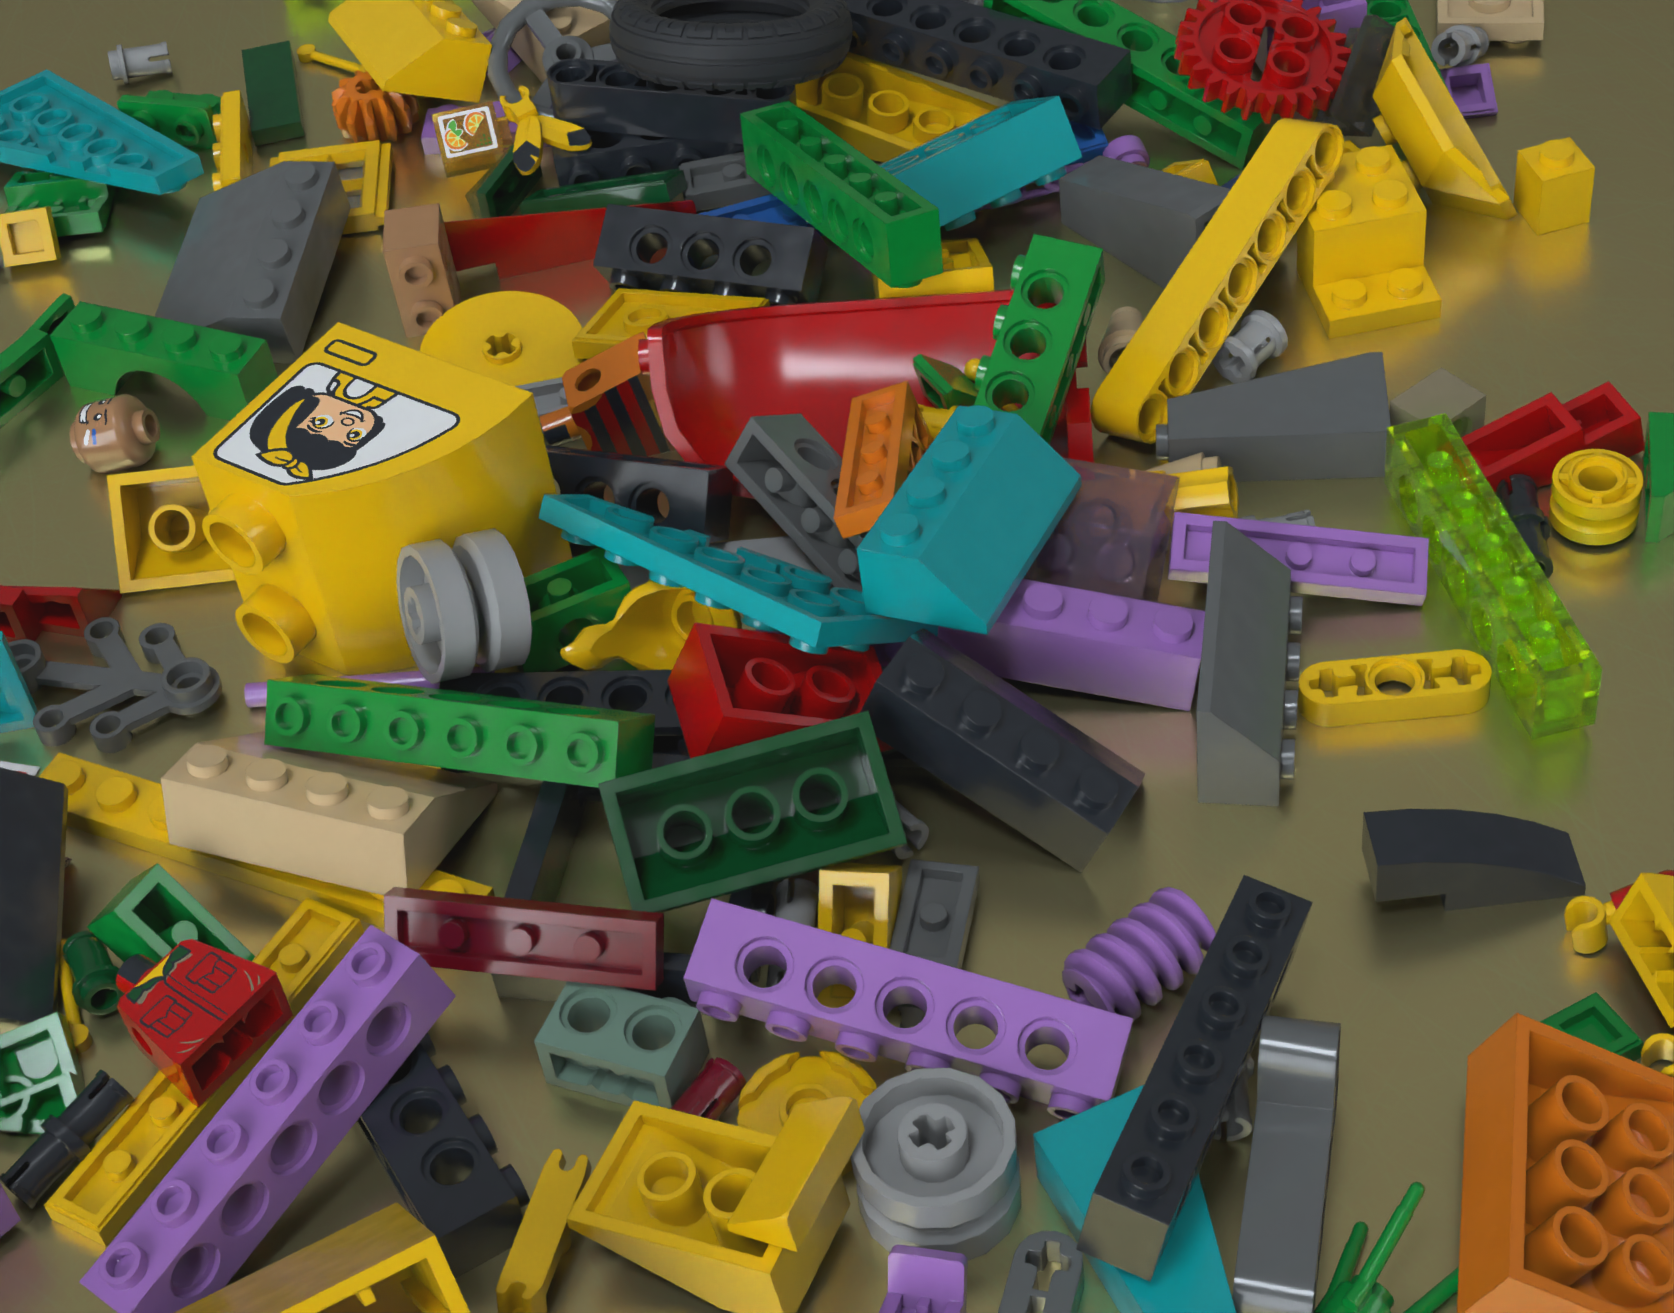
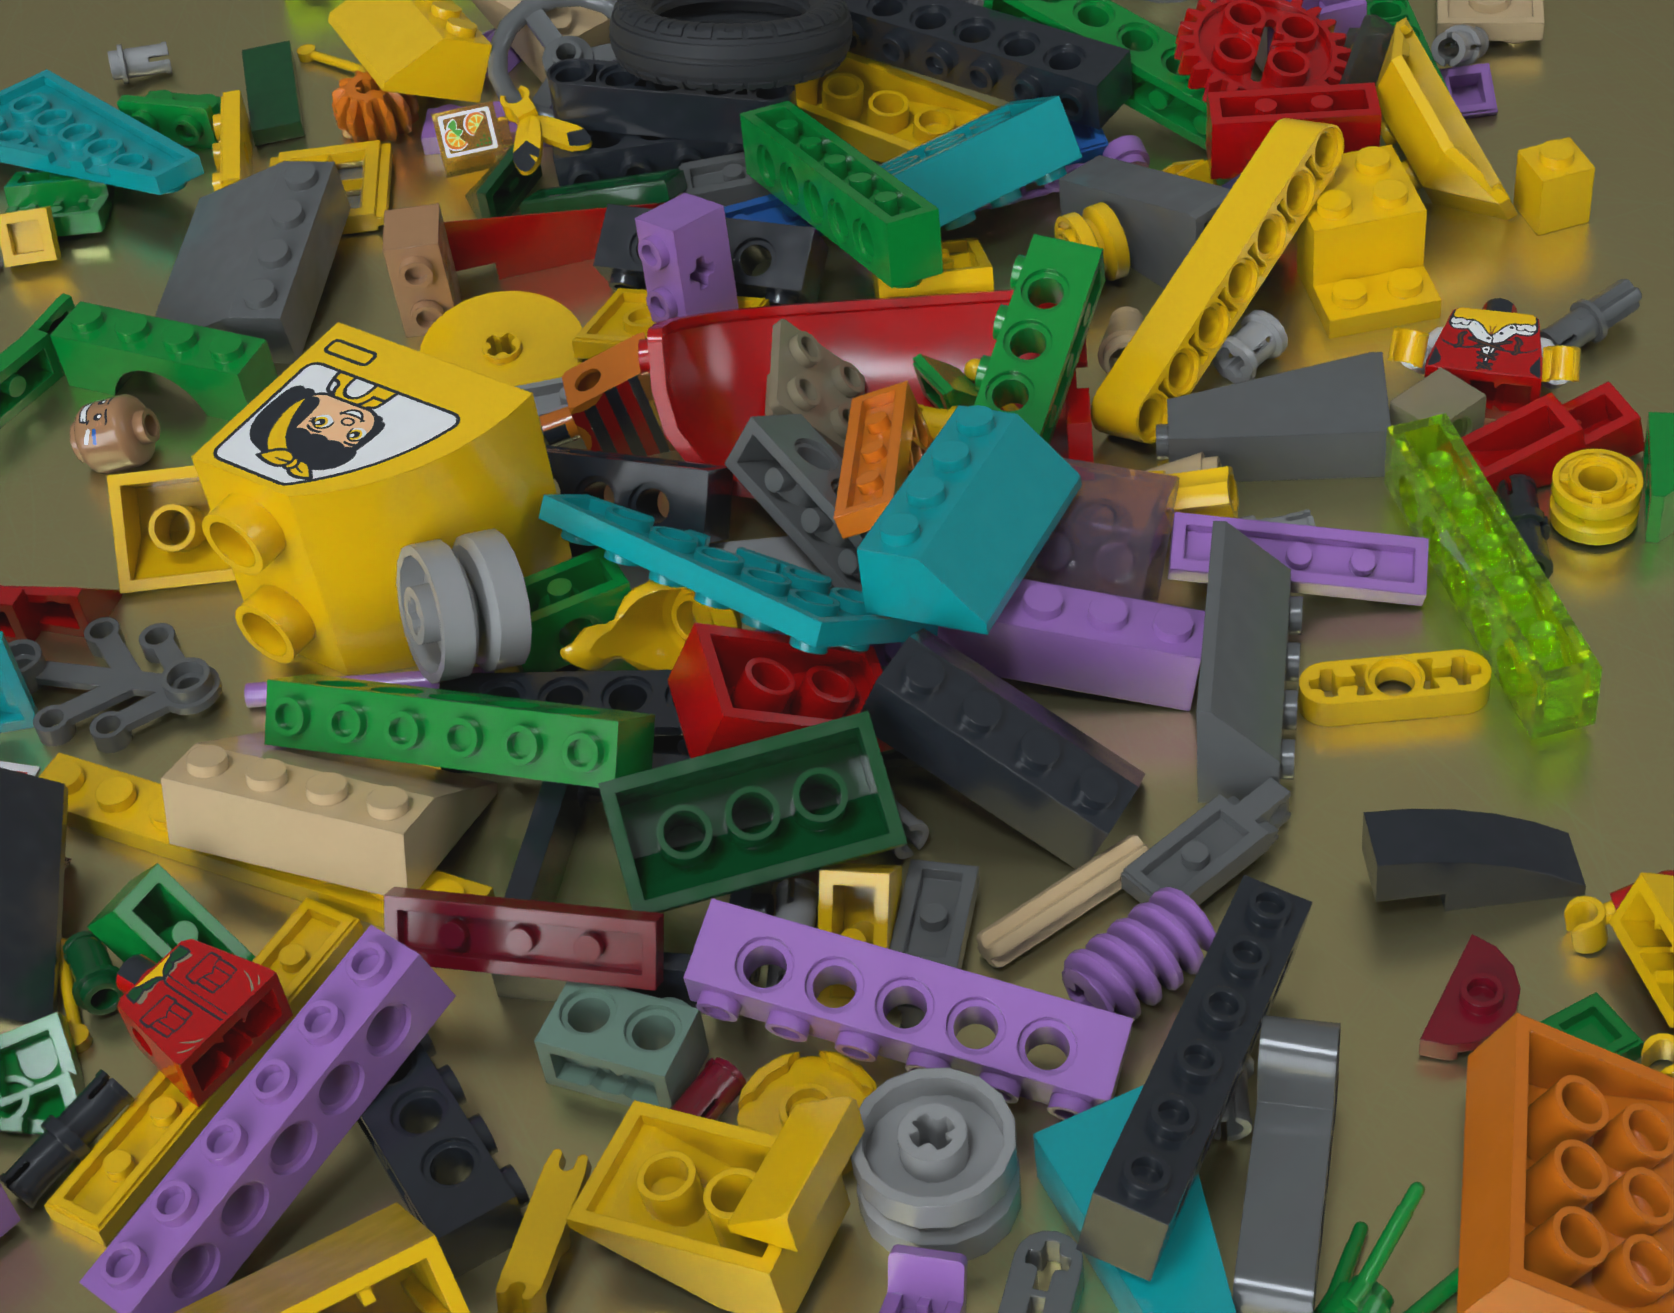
none -> medium lavender brick [635,193,739,323]
none -> dark tan bracket [765,319,865,459]
none -> tan axle [976,835,1150,968]
none -> yellow wheel [1054,202,1130,281]
none -> dark grey hinge [1121,777,1291,905]
none -> red brick [1206,82,1382,180]
none -> torso [1387,298,1581,420]
none -> dark red plate [1419,934,1521,1060]
none -> dark grey axle [1540,279,1642,348]

